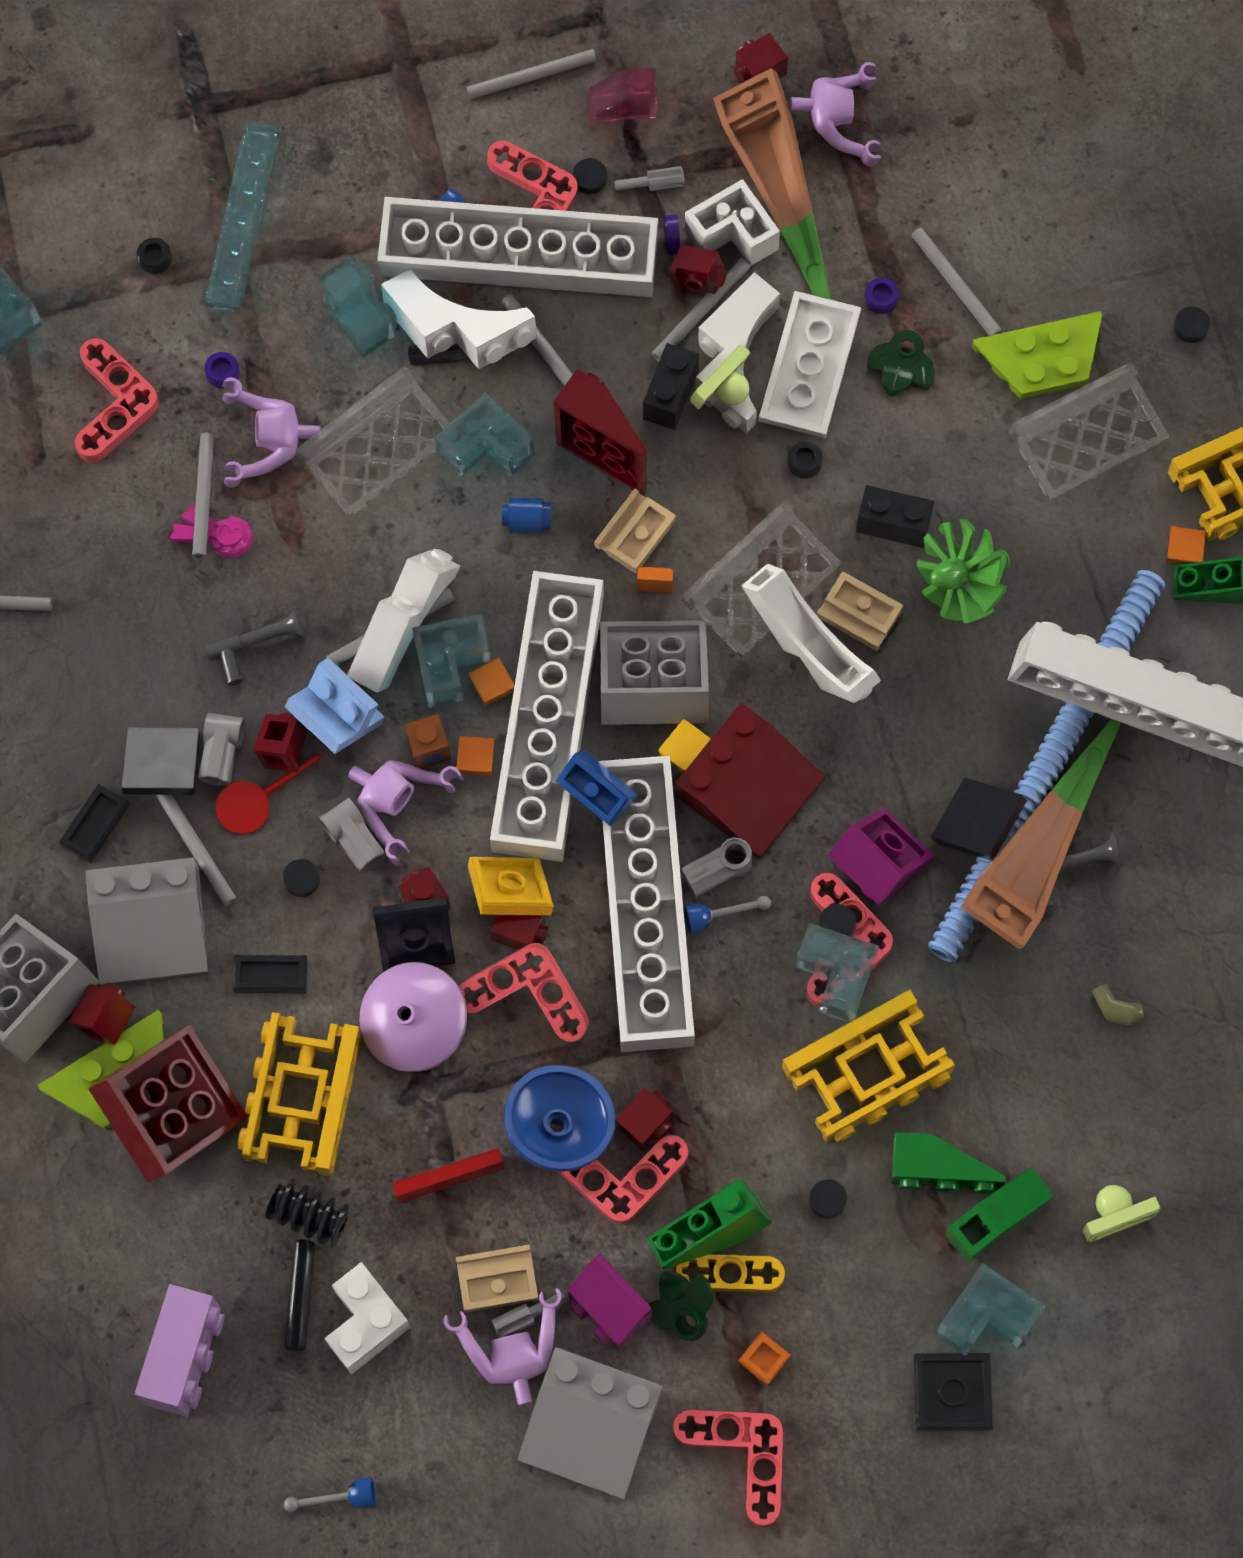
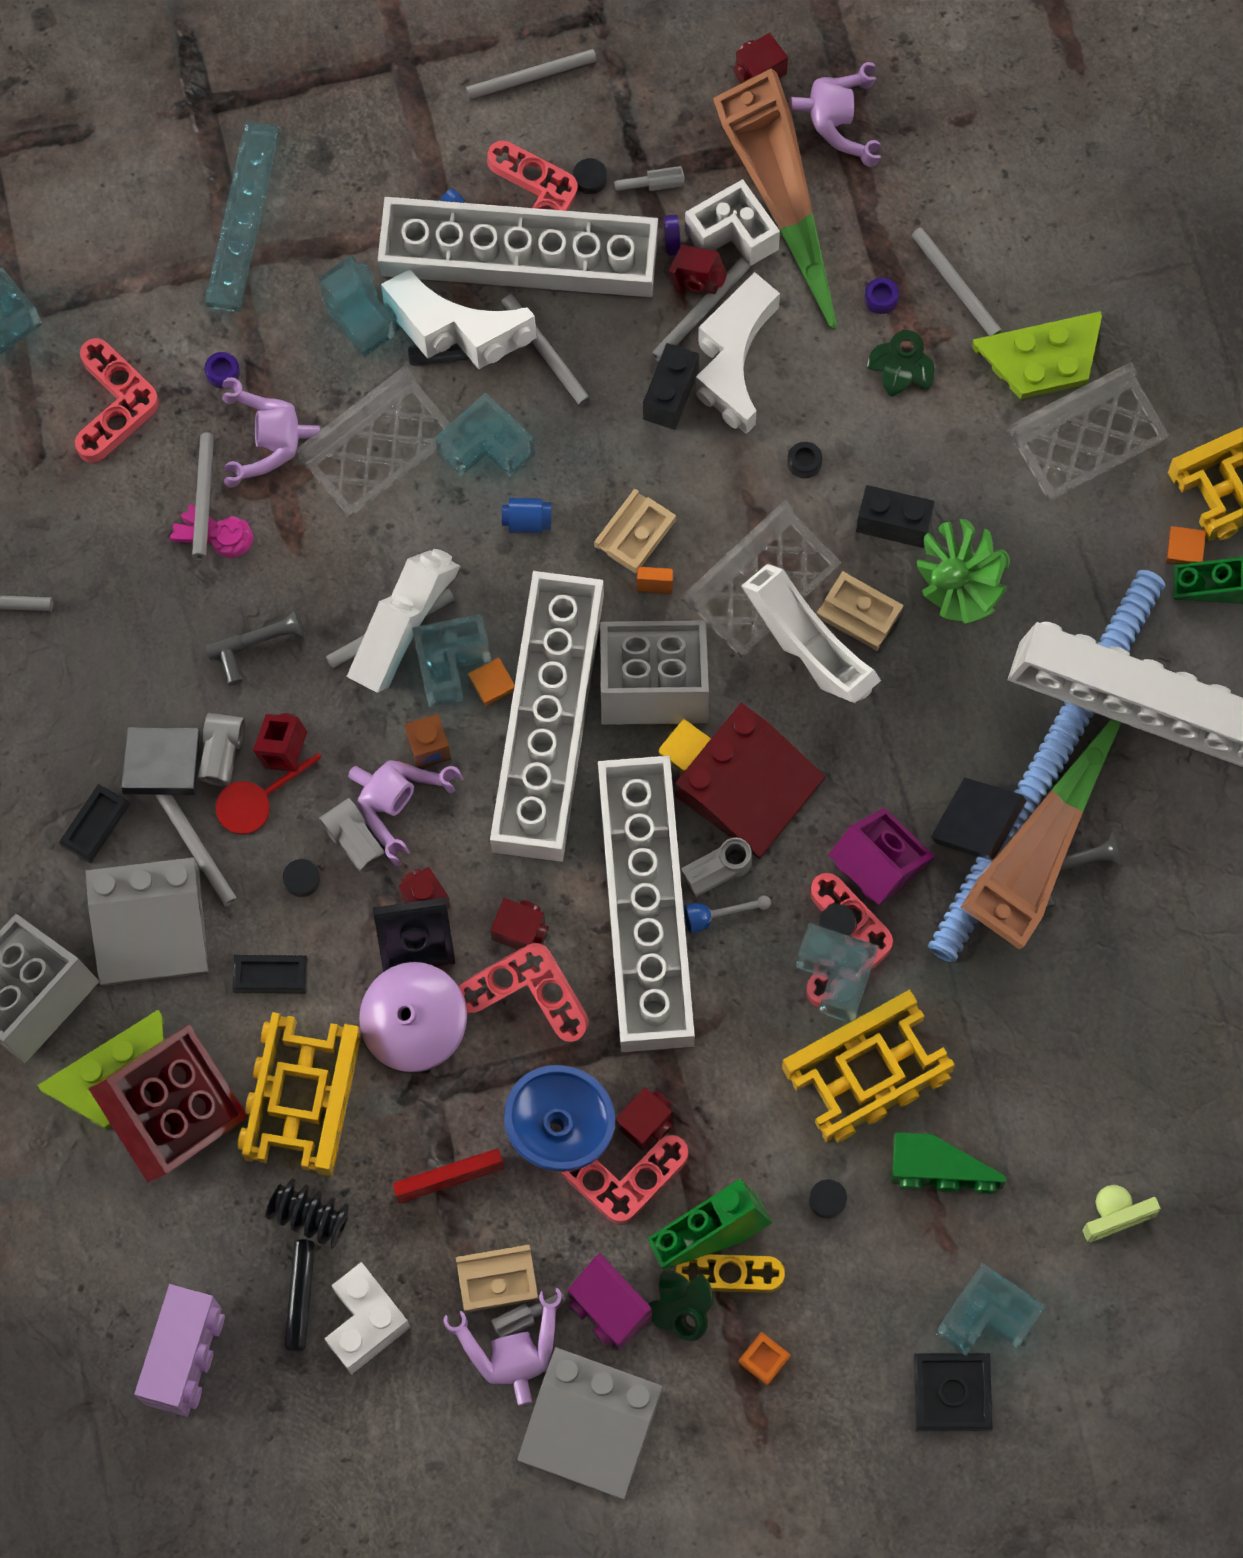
dark red brick [69,984,135,1045] -> none
black tile [136,238,172,274] -> none
hinge [284,1477,376,1512] -> none
light blue bracket [285,658,385,754] -> none
orange tile [456,736,495,776] -> none
yellow tile [468,857,554,916] -> none
dark red slope [553,369,647,496] -> none
blue slope [555,750,638,826] -> none
clear pink slope [588,68,657,121] -> none
coral beam [673,1410,783,1527] -> none
yellowish green tile [690,345,751,410] -> none
white plate [759,291,861,439] -> none
green slope [945,1167,1055,1264] -> none
olive arm [1092,984,1144,1026] -> none
black tile [1174,306,1210,343] -> none

